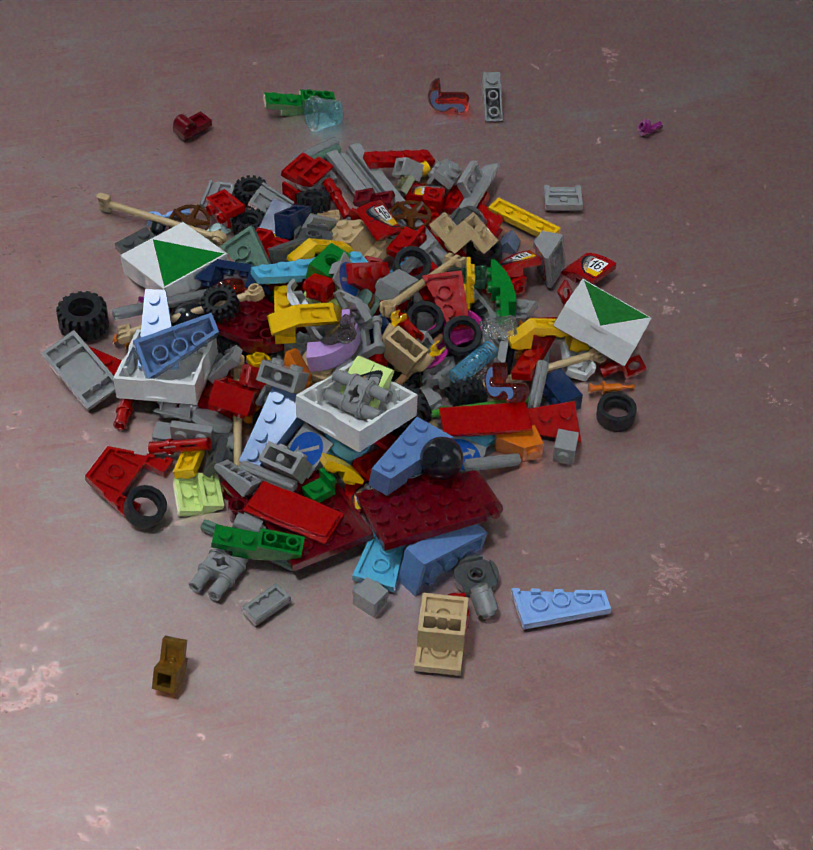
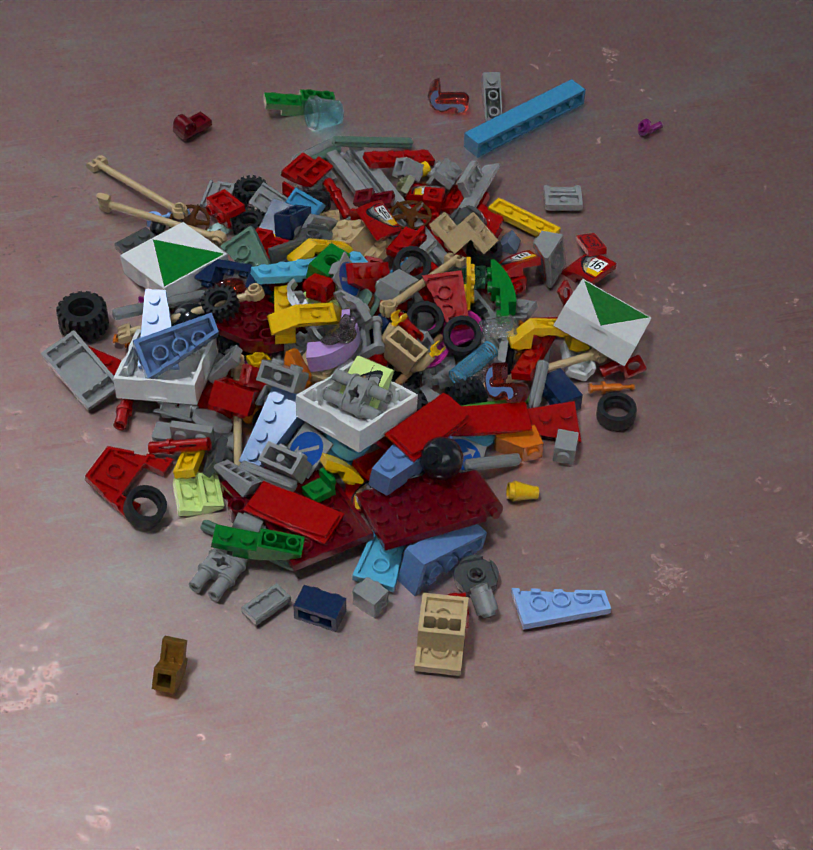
none -> tan hinge [86,155,188,219]
none -> dark azure tile [285,187,325,215]
none -> dark blue brick [293,585,346,632]
none -> sand green axle [332,136,413,148]
none -> red piece [384,392,473,462]
none -> dark azure brick [464,79,586,158]
none -> yellow cone [506,480,539,502]
none -> red tile [576,233,607,257]

